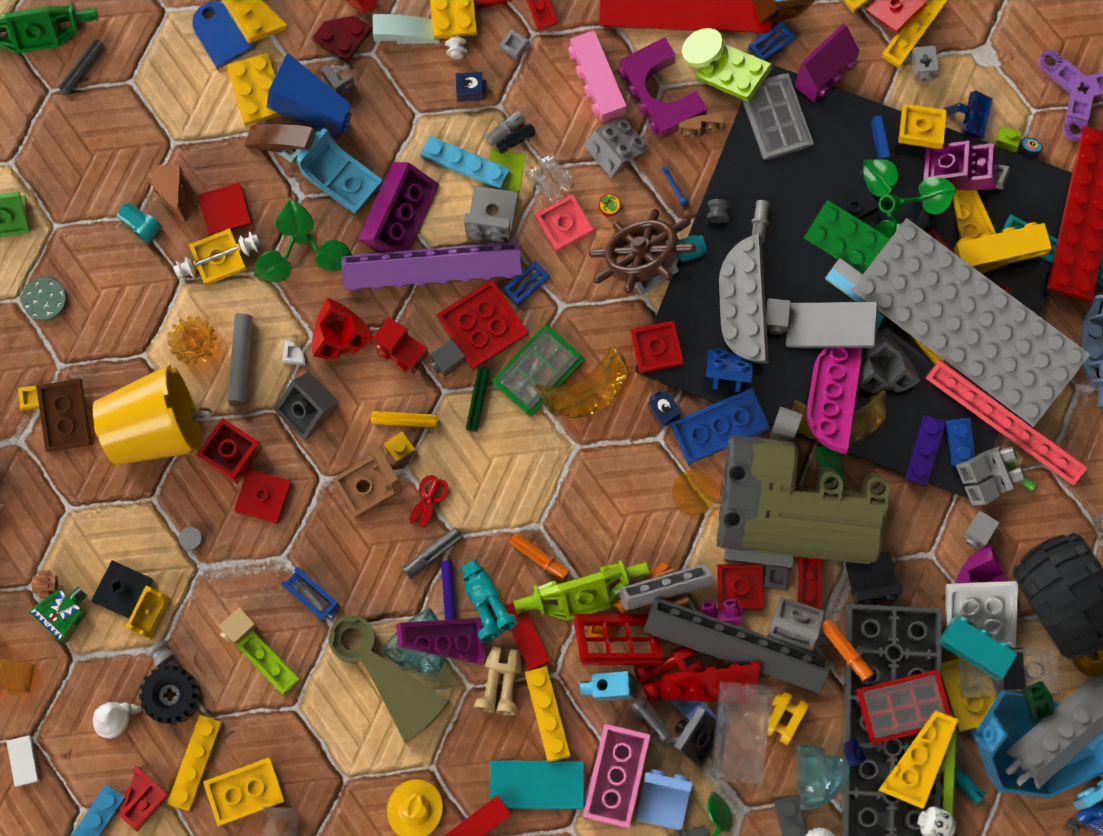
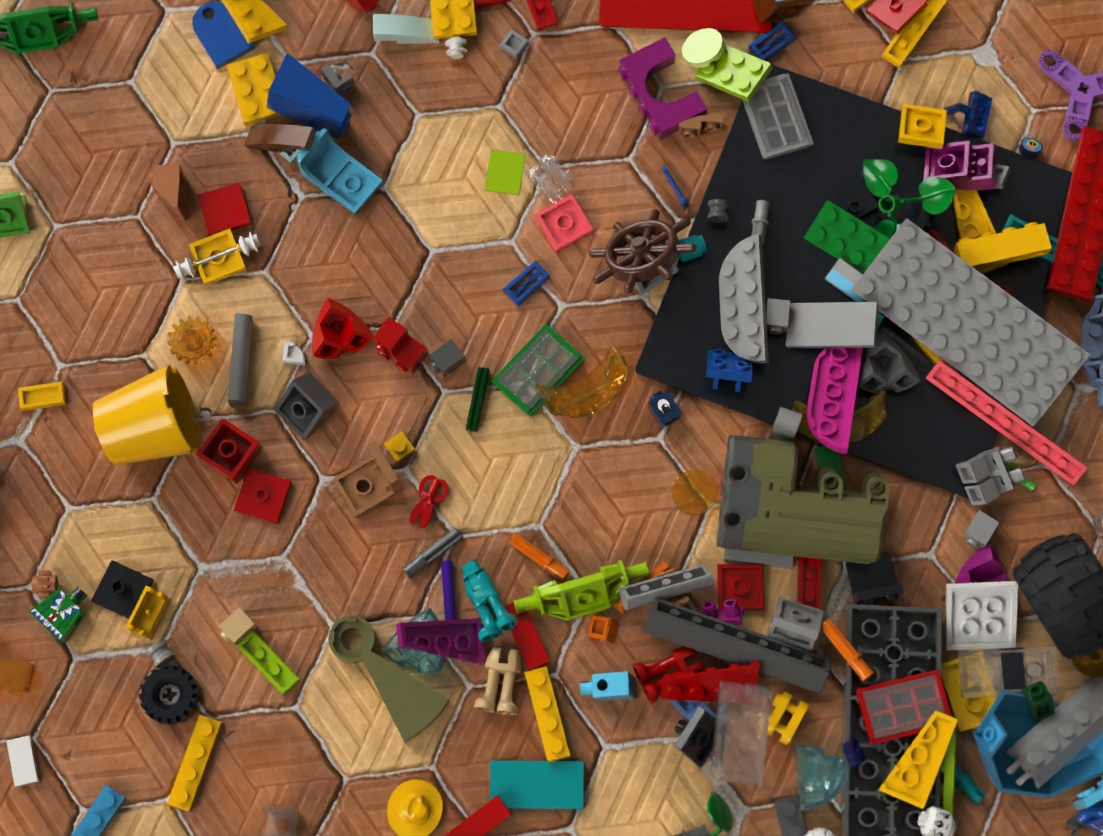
sand green tile [21,277,67,322] -> none
reddish brown tile [36,379,92,452] -> none
dark grey axle [59,39,105,95] -> none
white hat [93,702,142,739] -> none
teal piece [116,202,163,244] -> none
red wing [119,766,169,832] -> none
light grey tile [179,527,203,551] -> none
yellow plate [203,757,285,827] -> none
green plant [254,198,352,282] -> none
blue window [281,567,339,622] -> none
dark red plate [312,15,372,63] -> none
medium lavender brick [341,241,522,291] -> none
magenta slope [358,162,439,253] -> none
yellow axle [371,411,438,428] -> none
medium azure plate [421,136,510,190] -> none
red plate [436,279,529,370] -> none
dark blue brick [456,72,487,102] -> none
light grey bracket [464,186,518,243] -> none
light grey axle [485,110,526,145] -> none
black axle [496,123,536,154] -> none
bright pink brick [568,30,626,123] -> none
red piece [574,614,663,666] -> none
bright pink brick [583,724,650,829] -> none
light grey bracket [584,118,649,178] -> none
tile [598,194,621,217] -> none
red plate [630,321,684,374] -> none
dark grey plate [631,697,672,742] -> none
light blue bracket [636,769,693,830] -> none
blue tile [670,387,771,465] -> none
dark grey tile [764,565,789,591] -> none
magenta slope [794,23,859,102] -> none
blue tile [871,115,891,161] -> none
dark purple plate [904,415,946,487] -> none
light grey brick [911,46,939,82] -> none
teal brick [938,616,1017,681] -> none
blue plate [946,418,975,466] -> none
lime plate [995,126,1022,153] -> none

